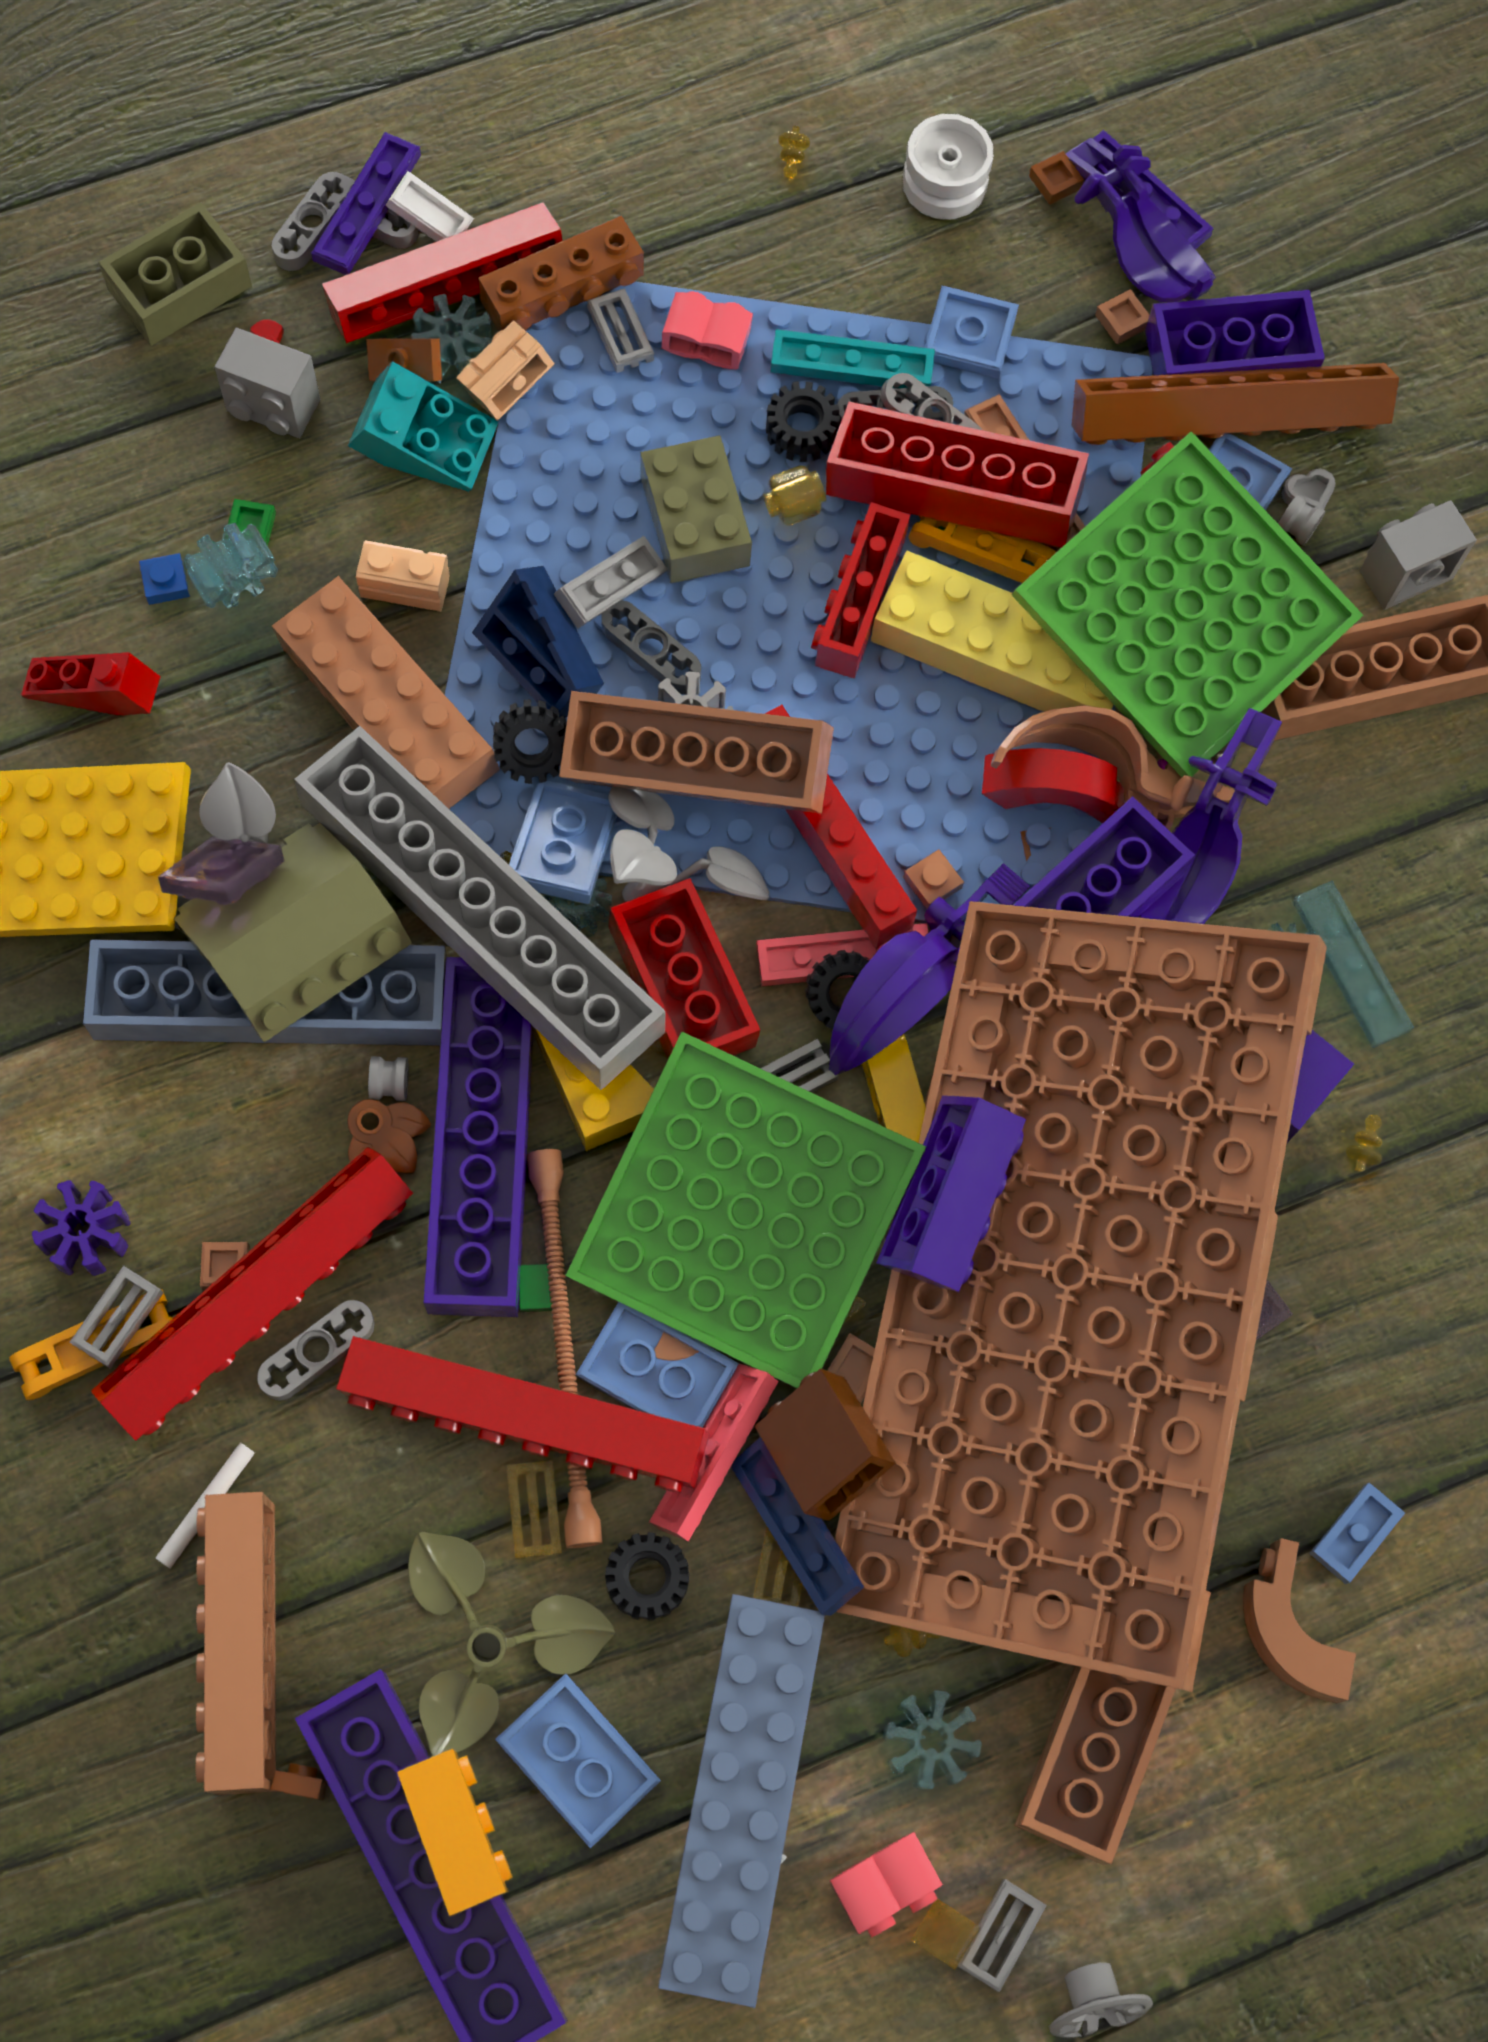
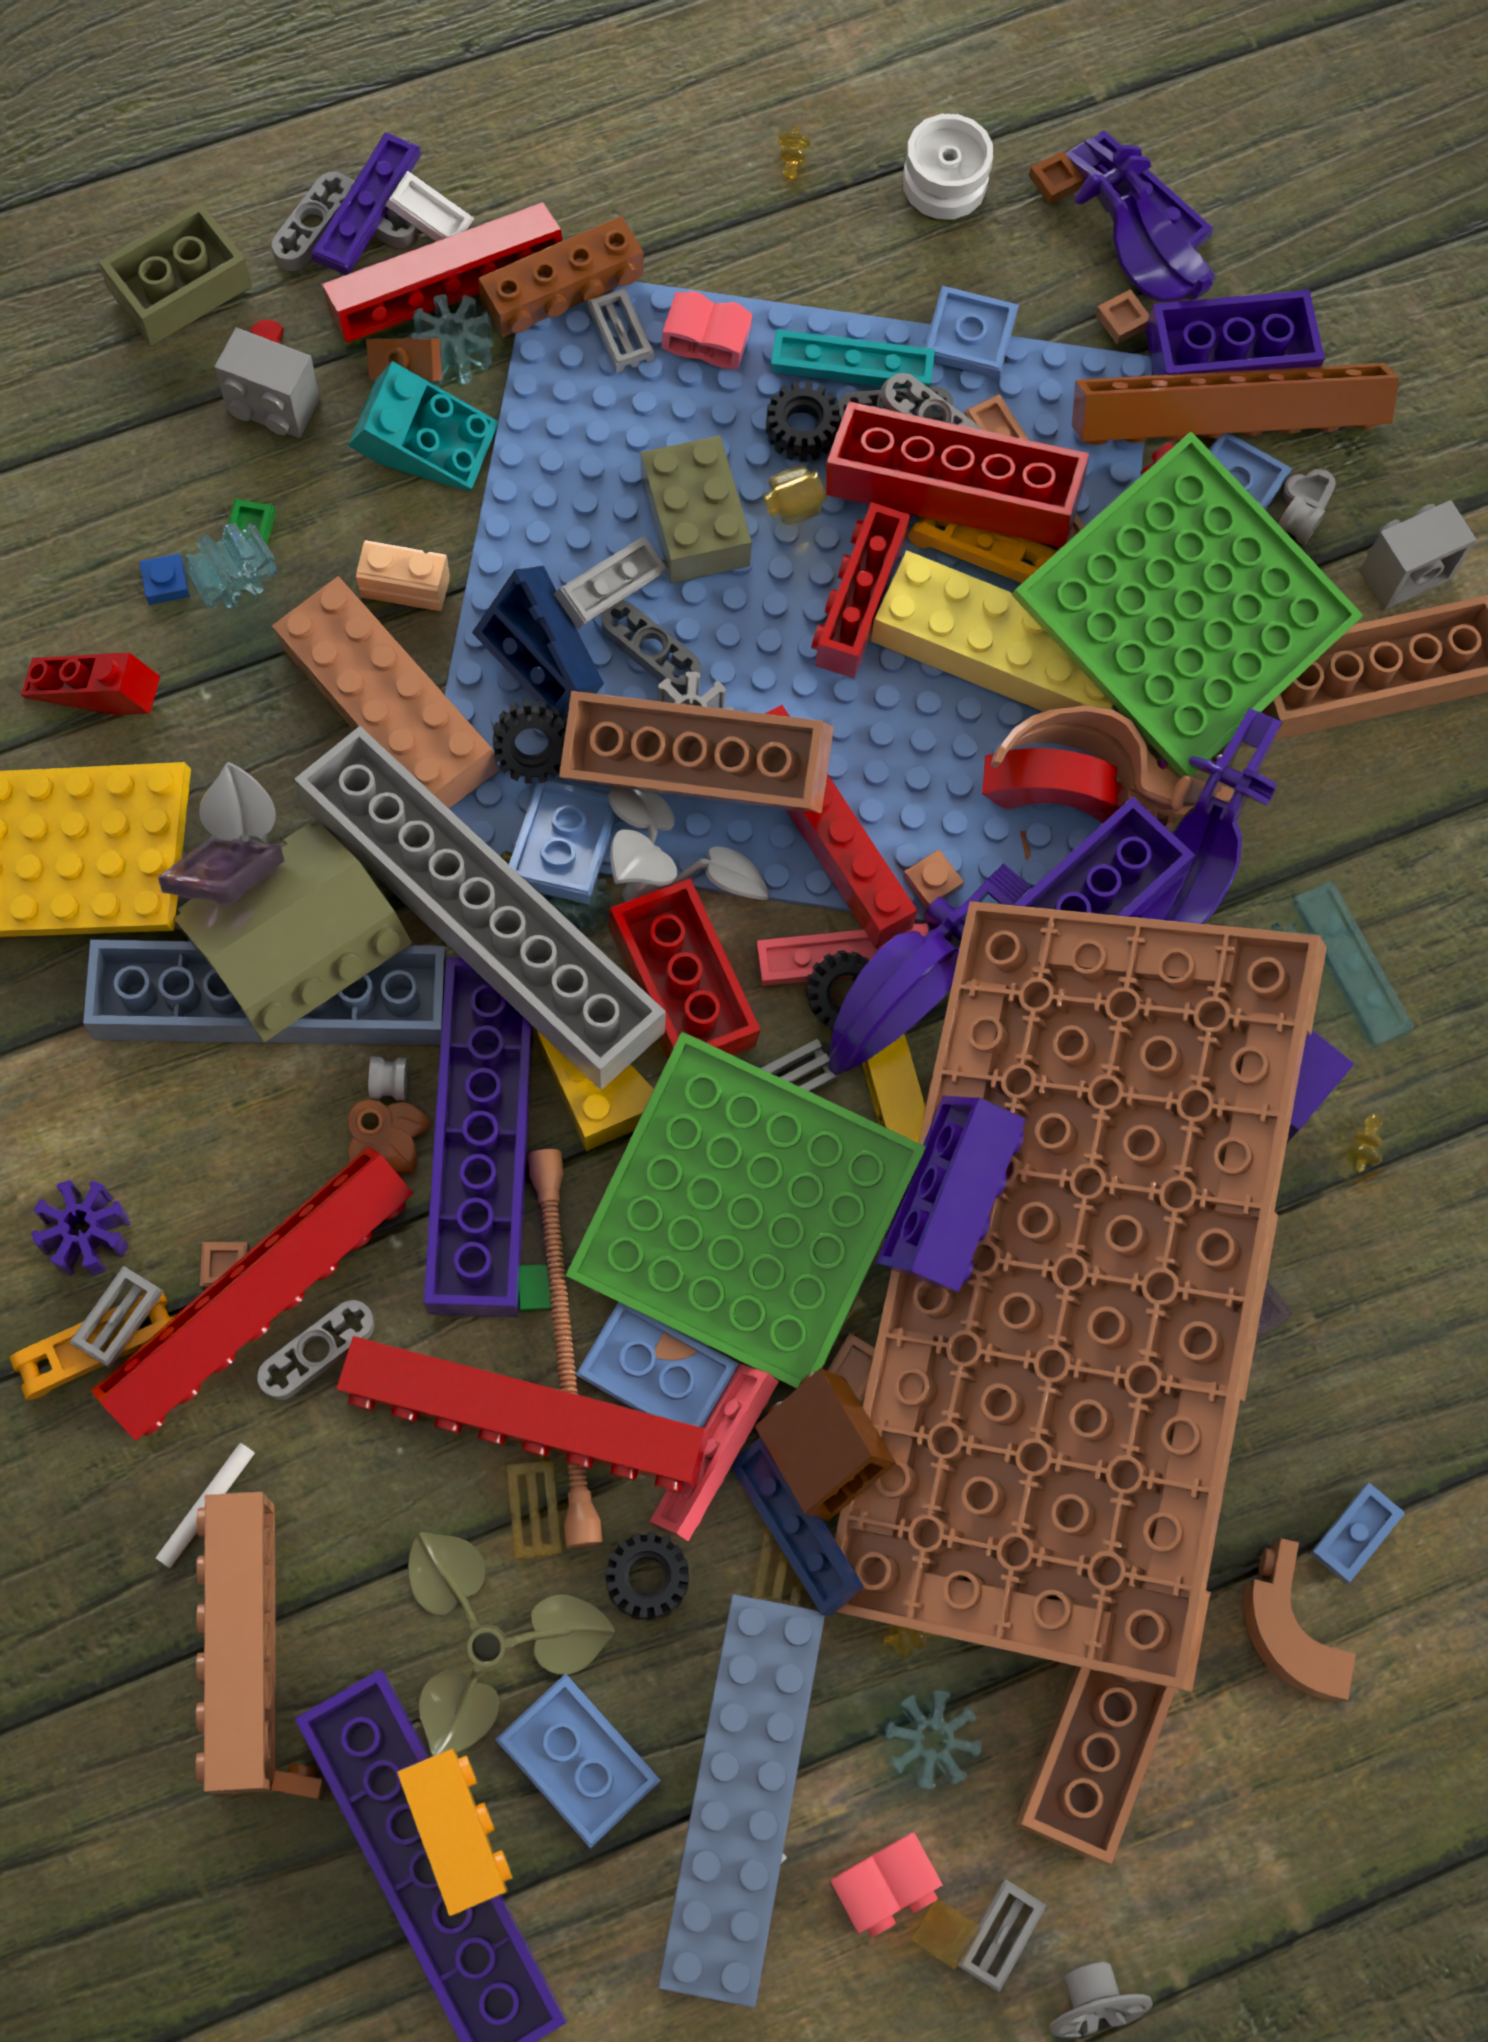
light nougat brick [456,320,555,421] -> none

